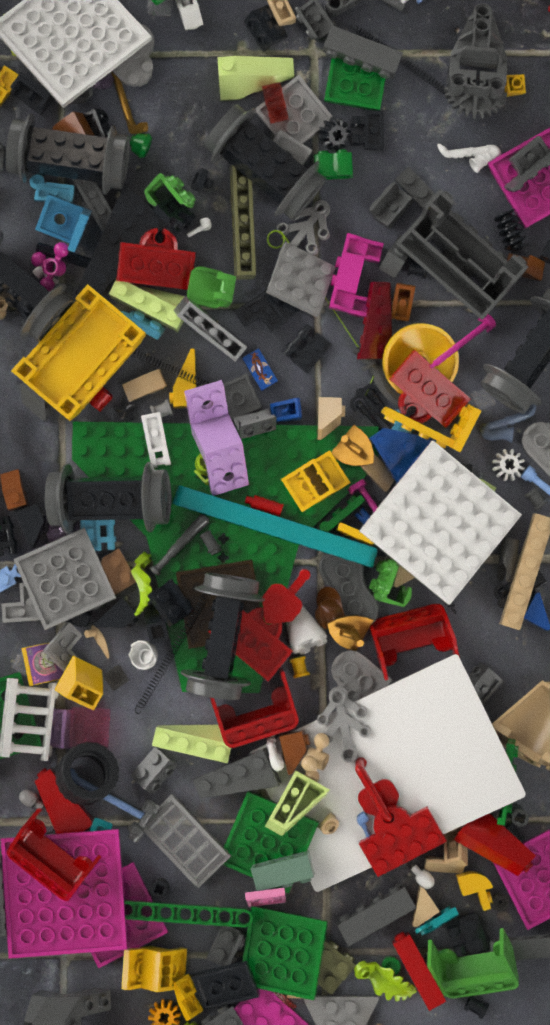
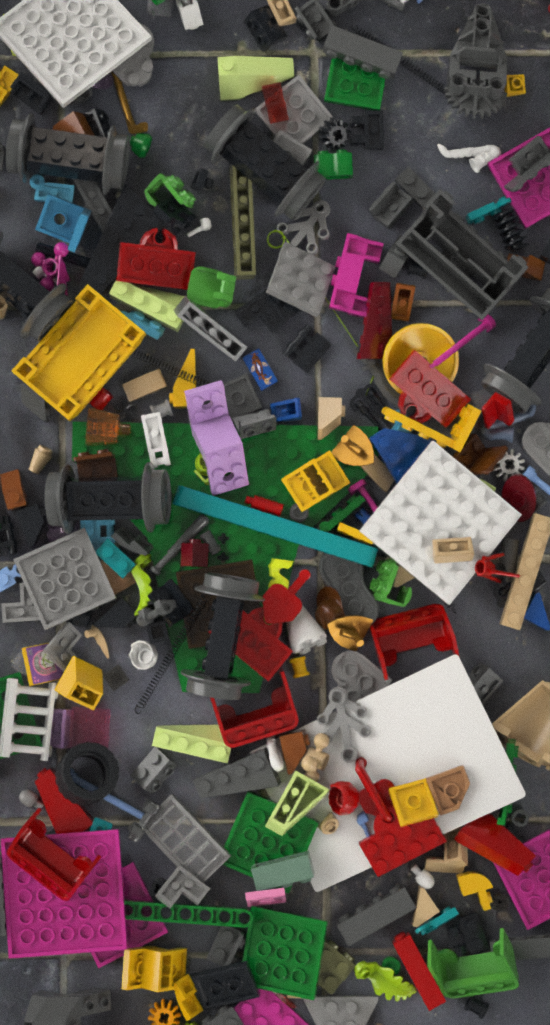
none -> tan cone [29,444,53,474]
none -> dark pink piece [57,255,71,296]
none -> reddish brown bracket [73,449,118,478]
none -> clear orange torso [85,408,131,446]
none -> teal plate [95,538,136,579]
none -> dark grey slope [111,526,154,556]
none -> dark grey piece [136,599,177,627]
none -> light grey plate [155,865,210,909]
none -> dark red brick [181,539,209,567]
none -> neon yellow leg [268,558,294,589]
none -> dark grey plate [289,503,309,522]
none -> red hair [328,781,360,816]
none -> yellow tile [388,778,439,827]
none -> medium nougat plate [426,765,470,816]
none -> tan slope [432,537,474,564]
none -> reddish brown bracket [452,433,508,475]
none -> teal hinge [466,196,512,225]
none -> red plant [475,552,520,583]
none -> red panel [482,392,514,429]
none -> dark red piece [502,474,537,522]

